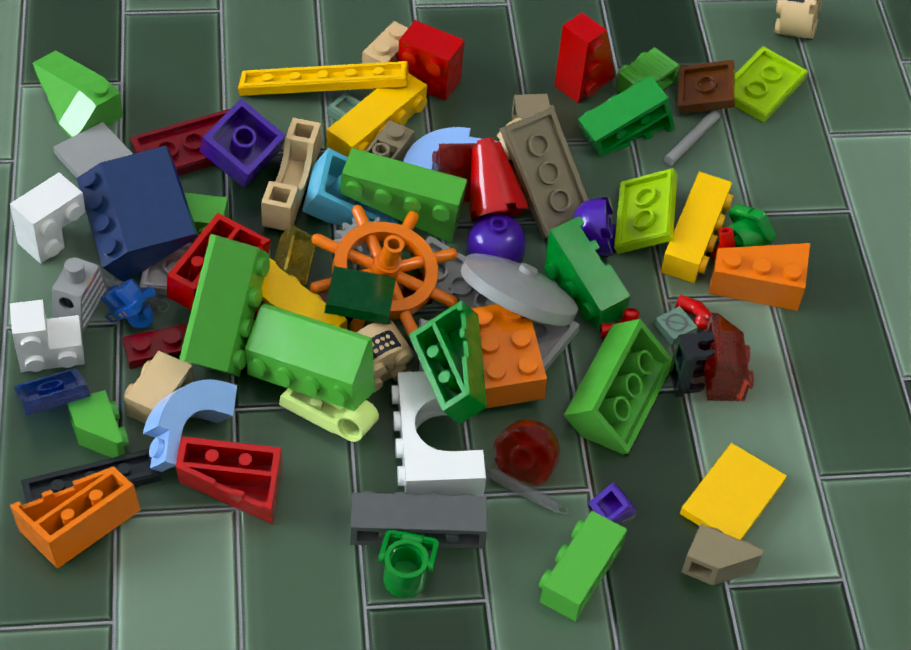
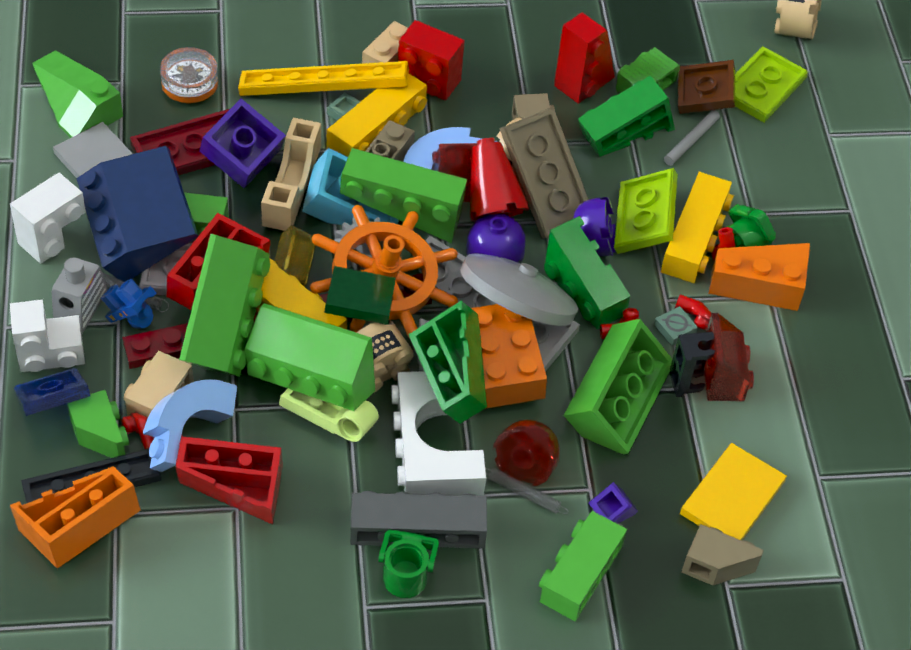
none -> red arm [121,412,155,450]
none -> clear piece [160,47,218,103]

